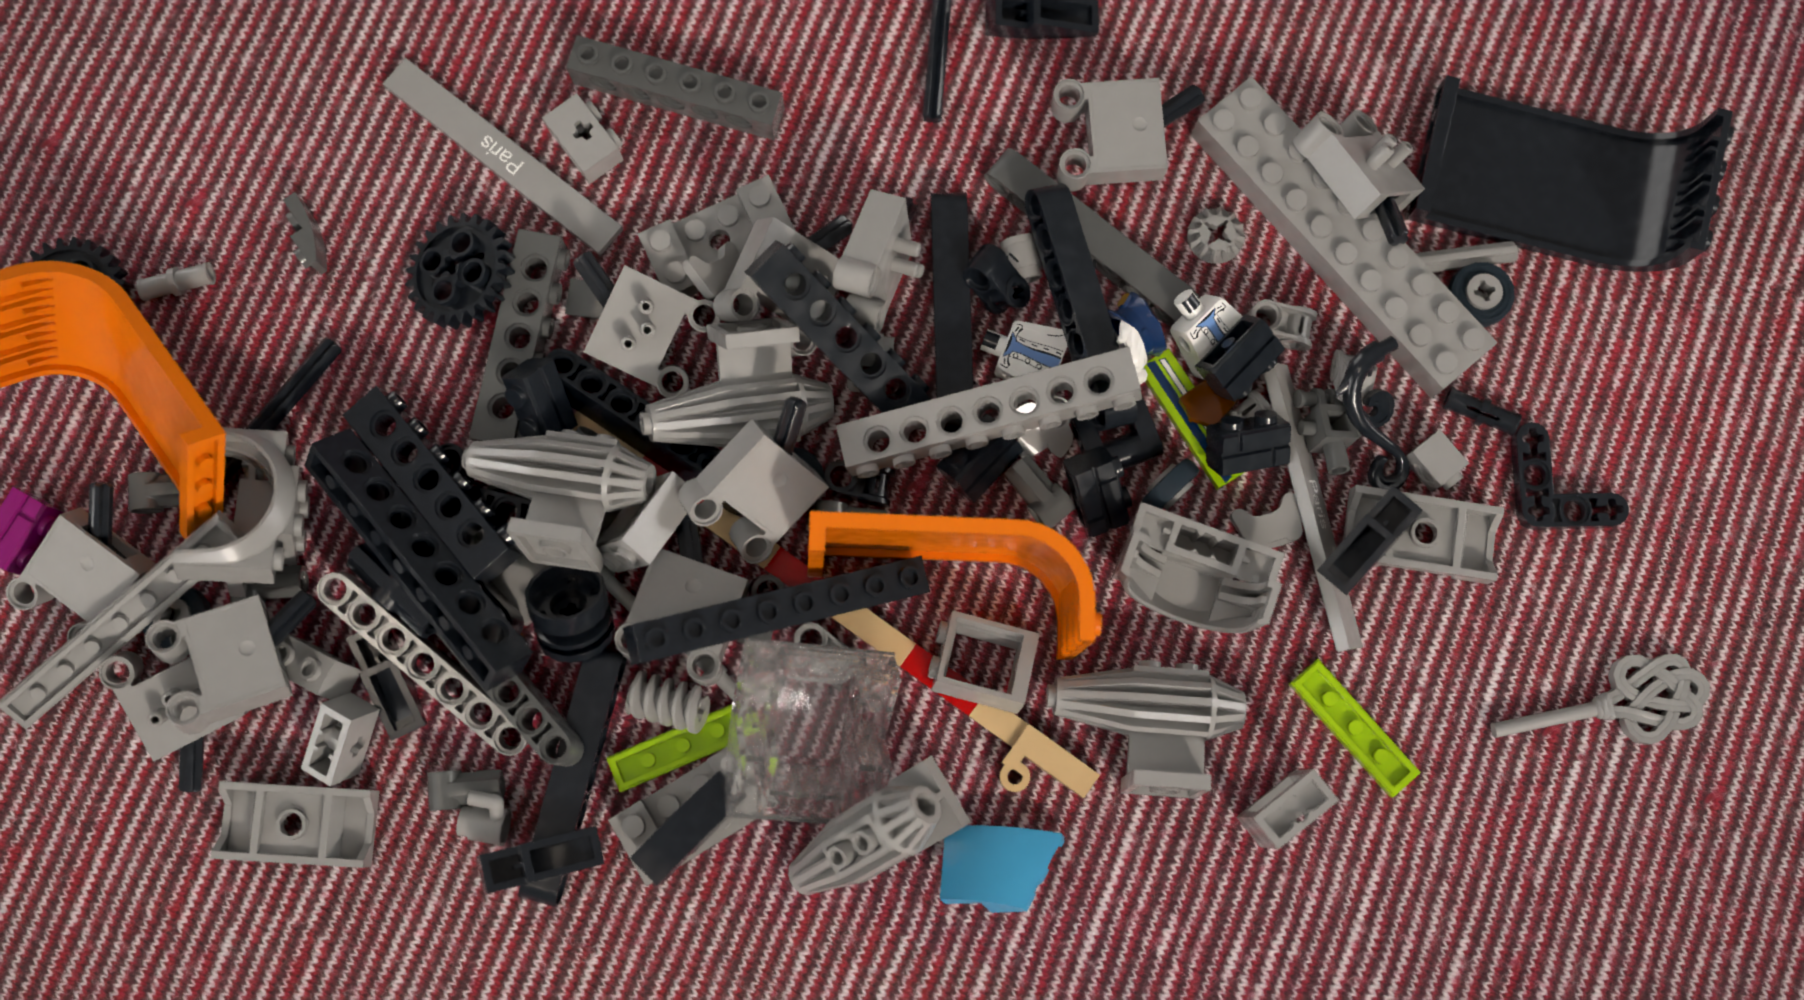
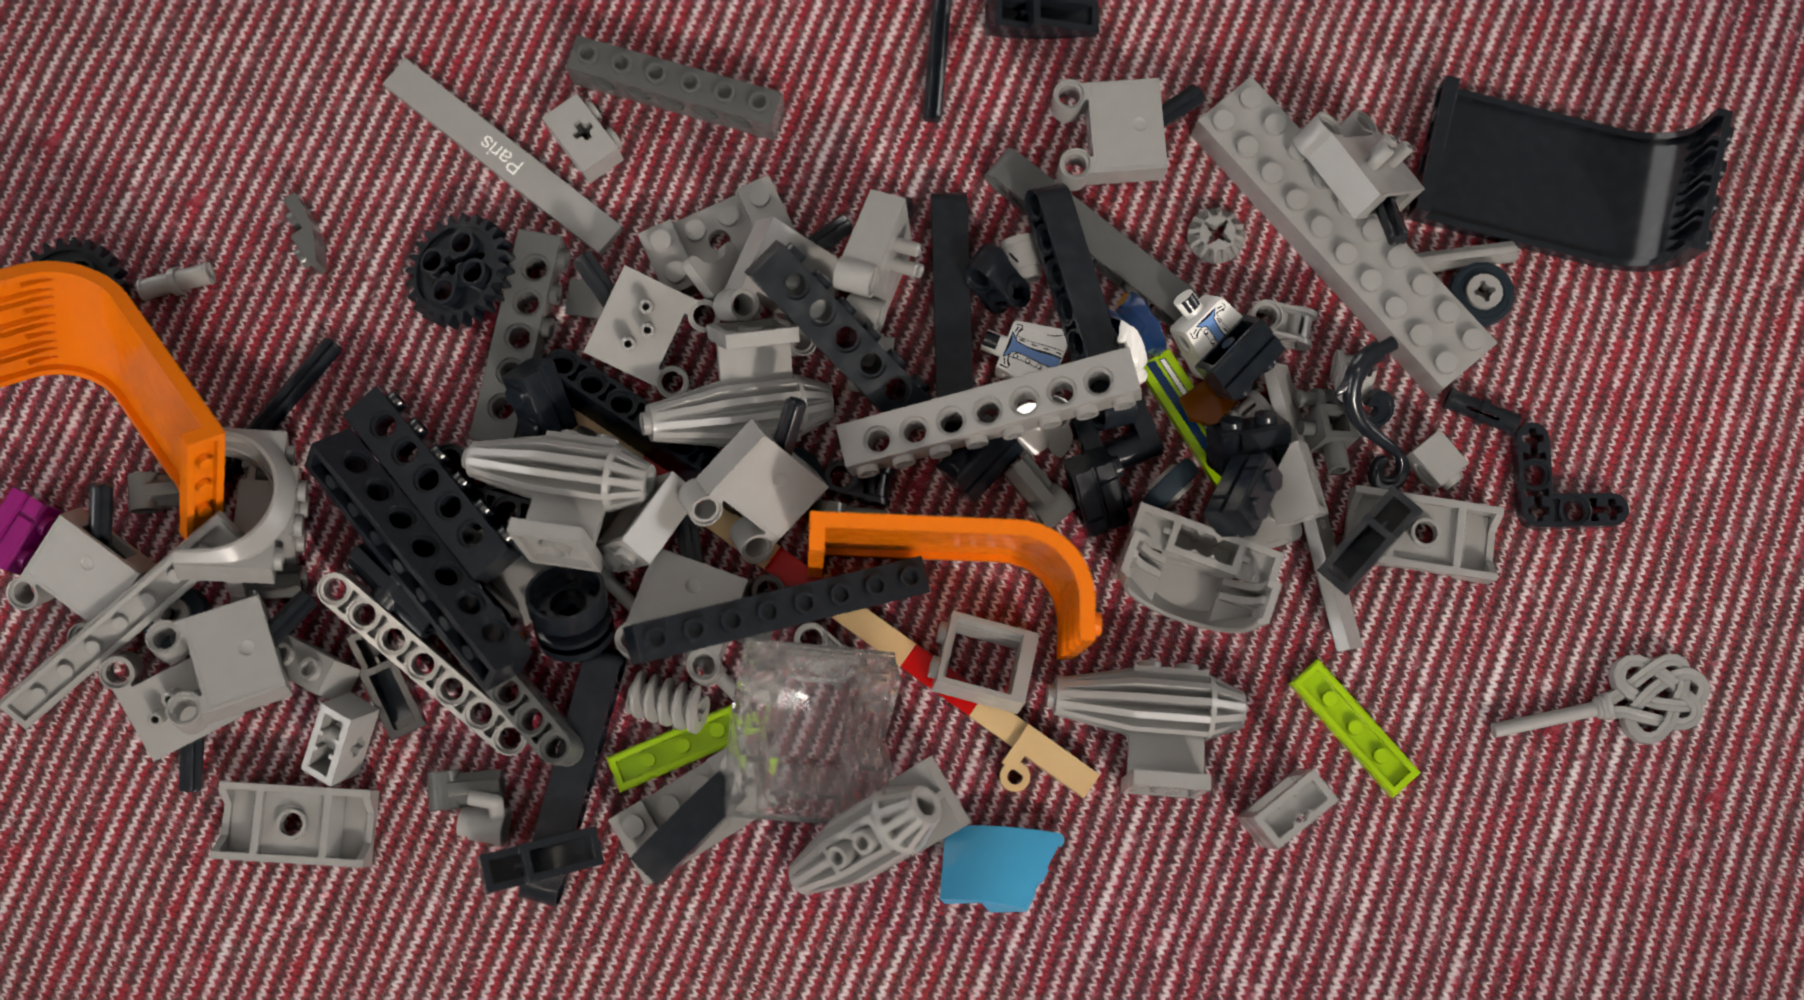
none -> black brick [1204,453,1283,537]
none -> light grey slope [1268,441,1329,527]

